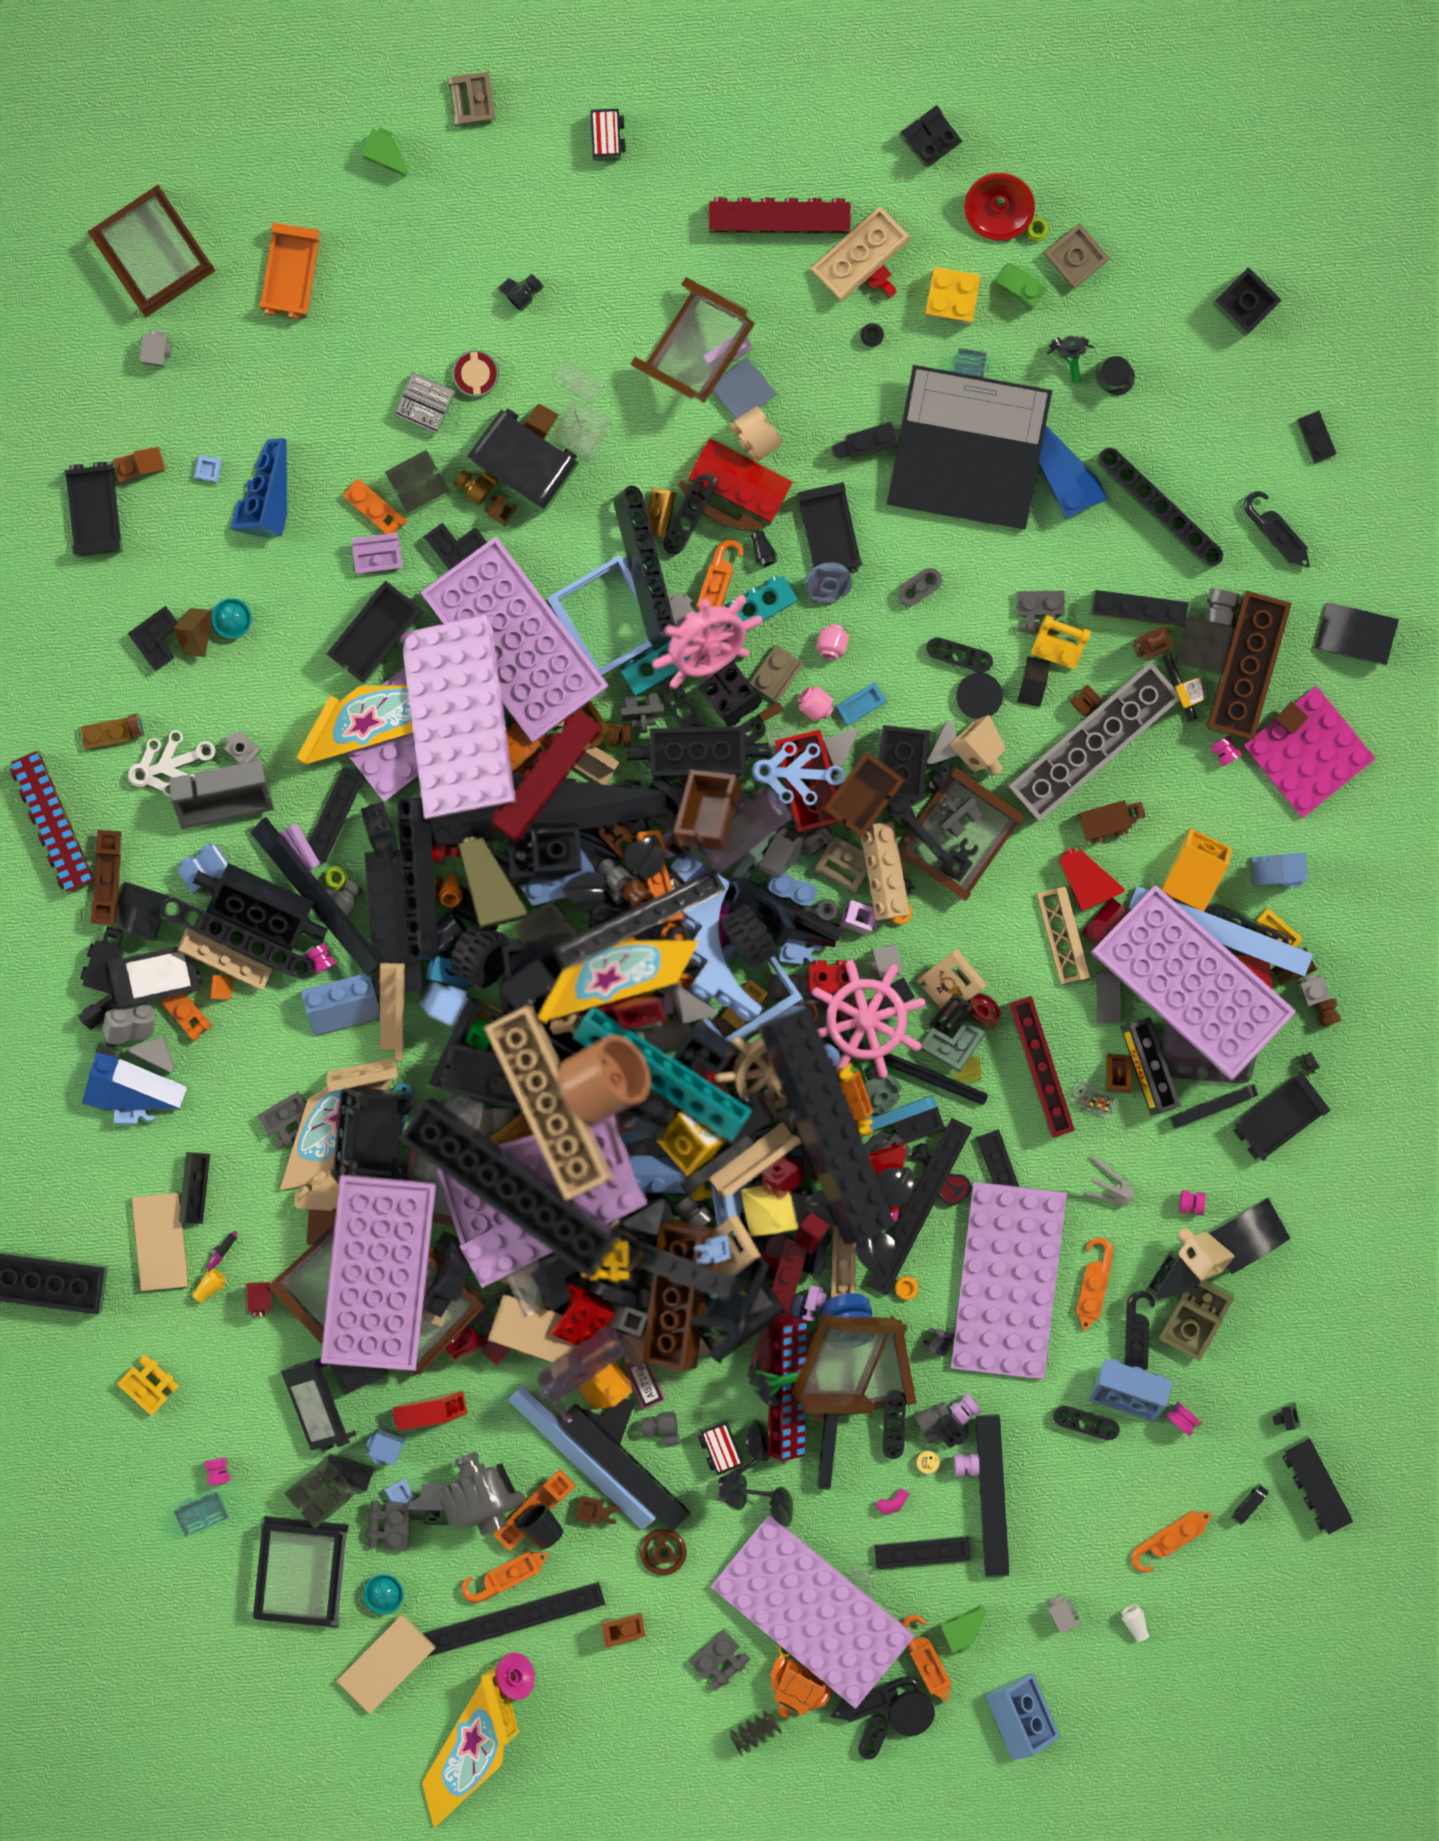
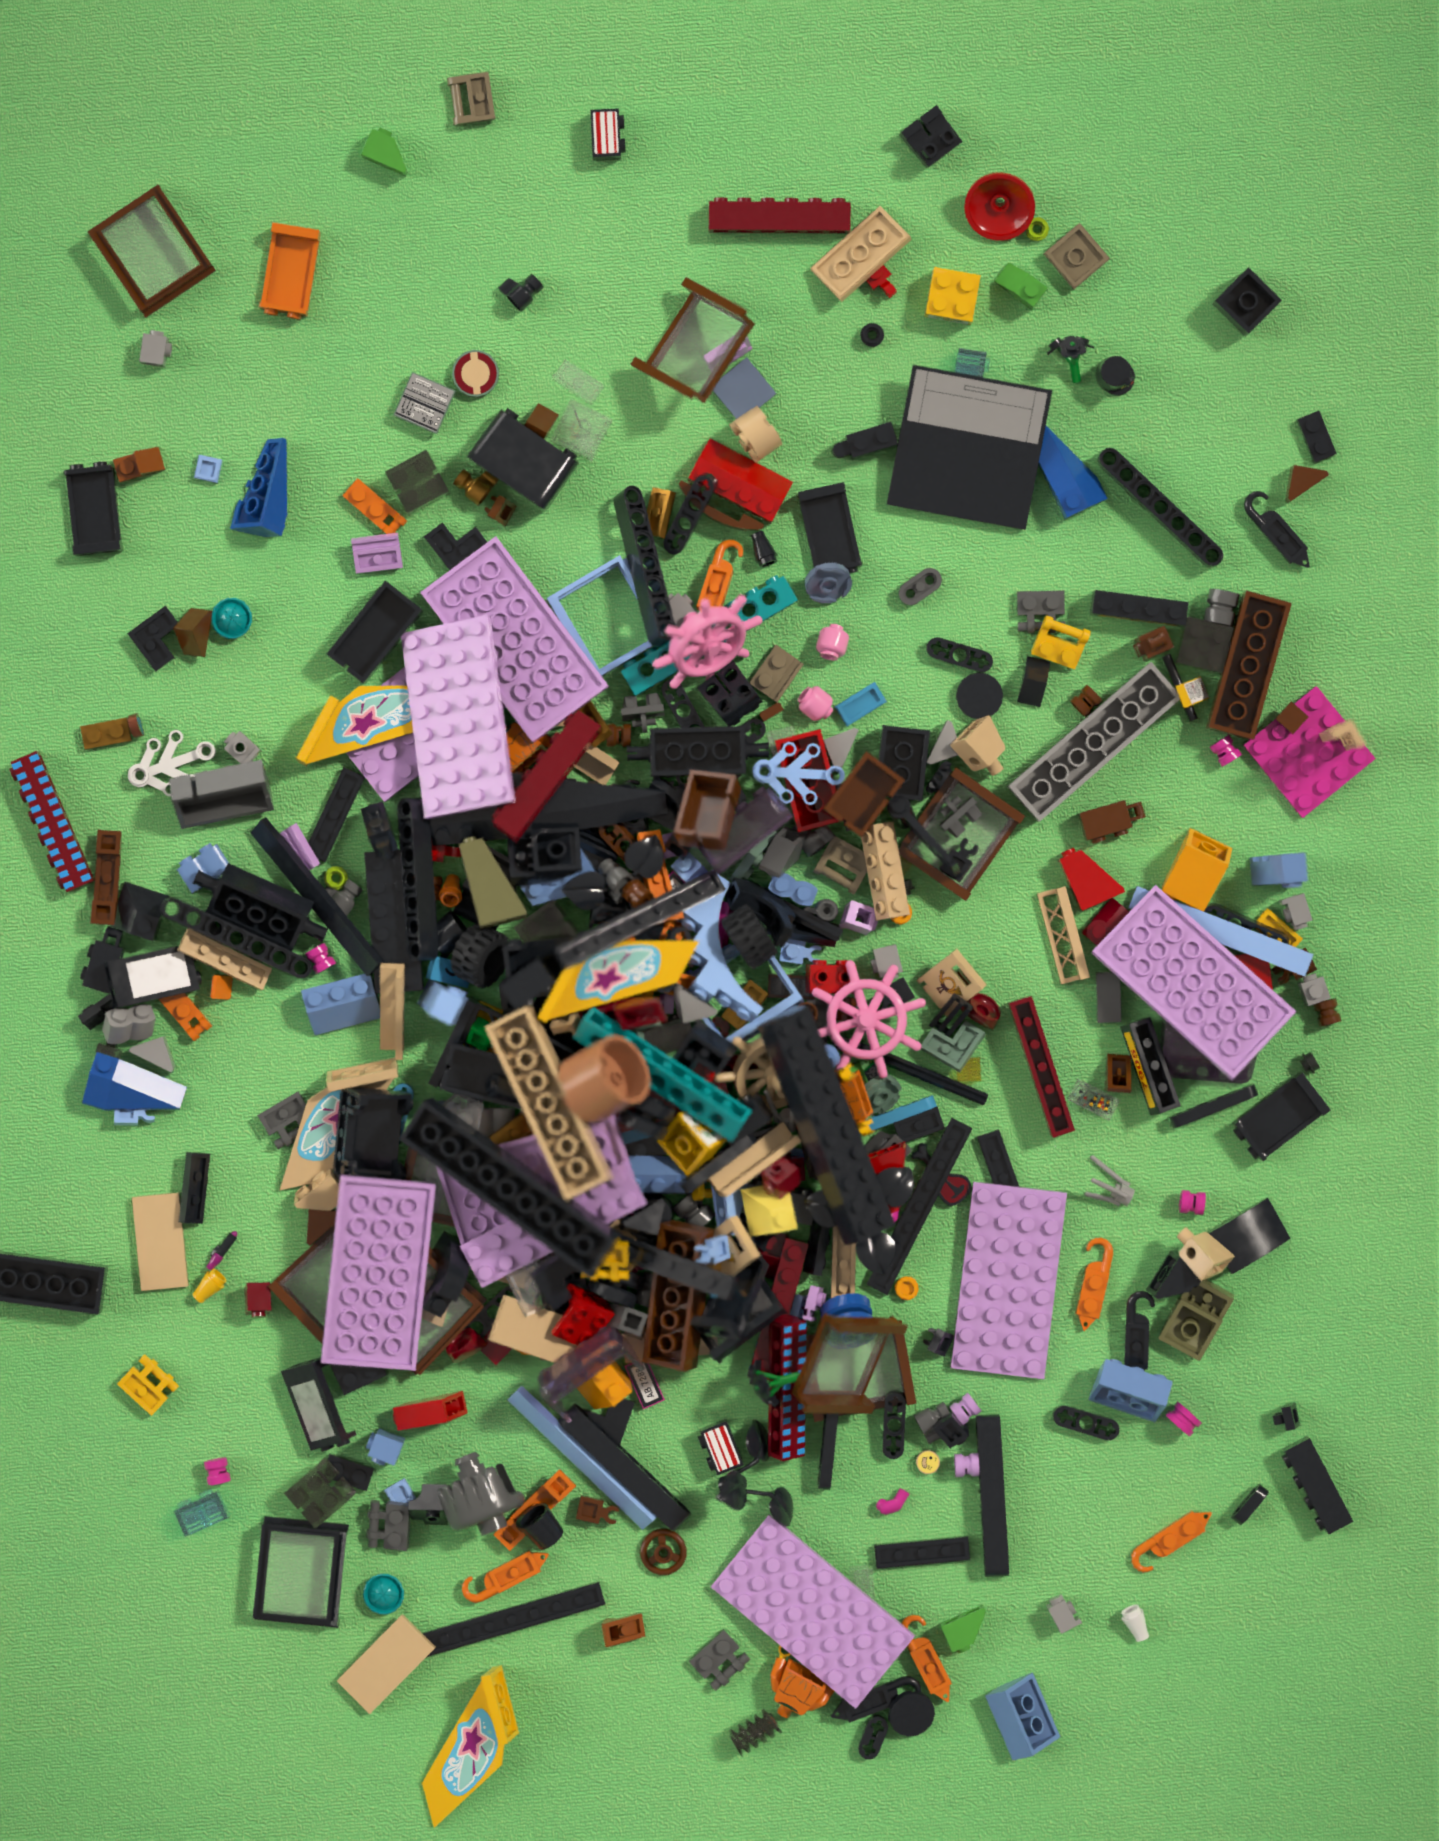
dark pink dish [496,1652,535,1700] -> none
dark grey piece [642,1411,680,1446] -> none
dark red slope [793,1213,829,1254] -> none
black slope [1315,602,1399,666] -> none
none -> light grey brick [1279,893,1312,930]
none -> reddish brown slope [1285,465,1329,503]
none -> tan fence [1319,720,1366,751]

